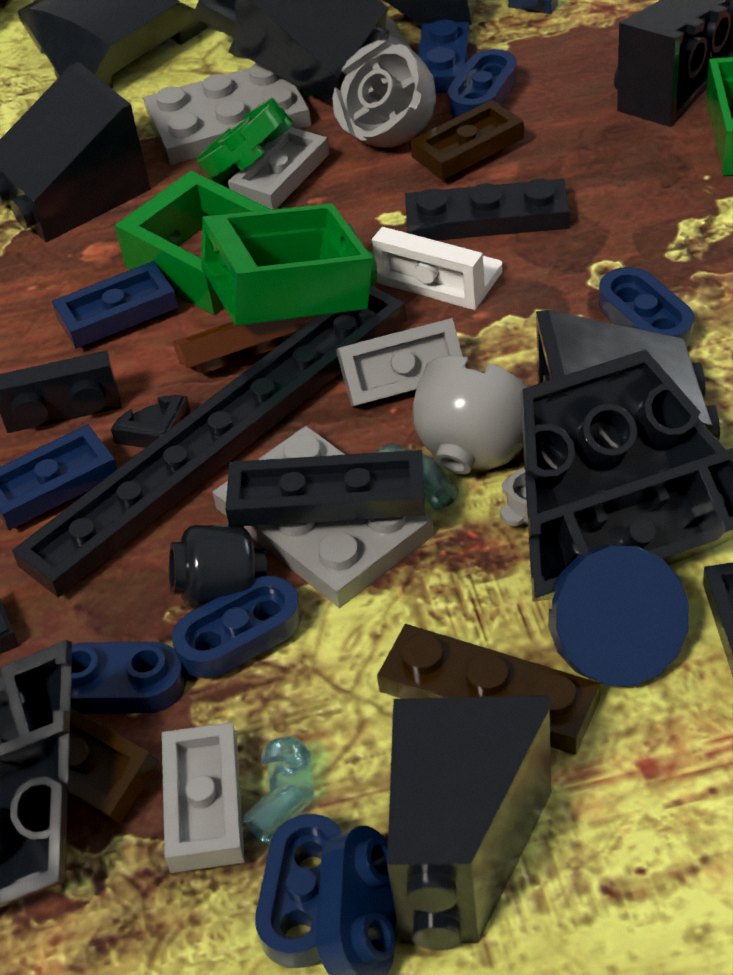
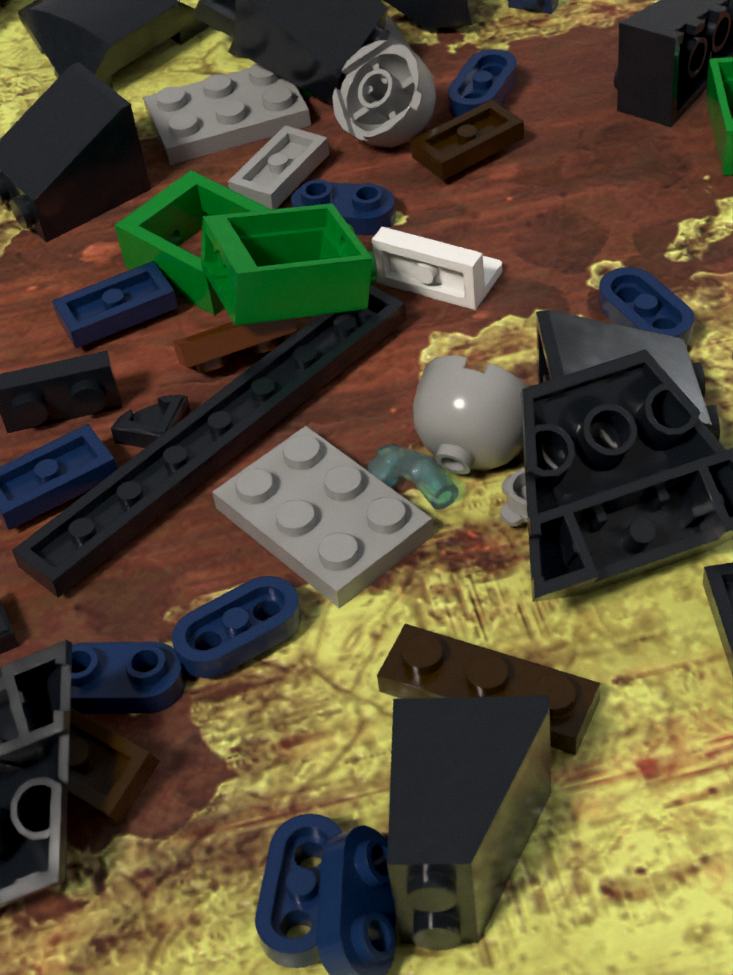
light grey plate [162,722,245,873] -> none
black head [169,524,267,610] -> none
green plate [196,98,293,183] -> none
black plate [225,450,425,526] -> none
clear light blue arm [243,736,315,843] -> none
light grey plate [336,318,466,407] -> none
black plate [405,179,570,241] -> none
dark blue plate [418,20,470,93] -> none
dark blue tile [548,545,689,686] -> none
none -> dark blue plate [291,180,396,235]

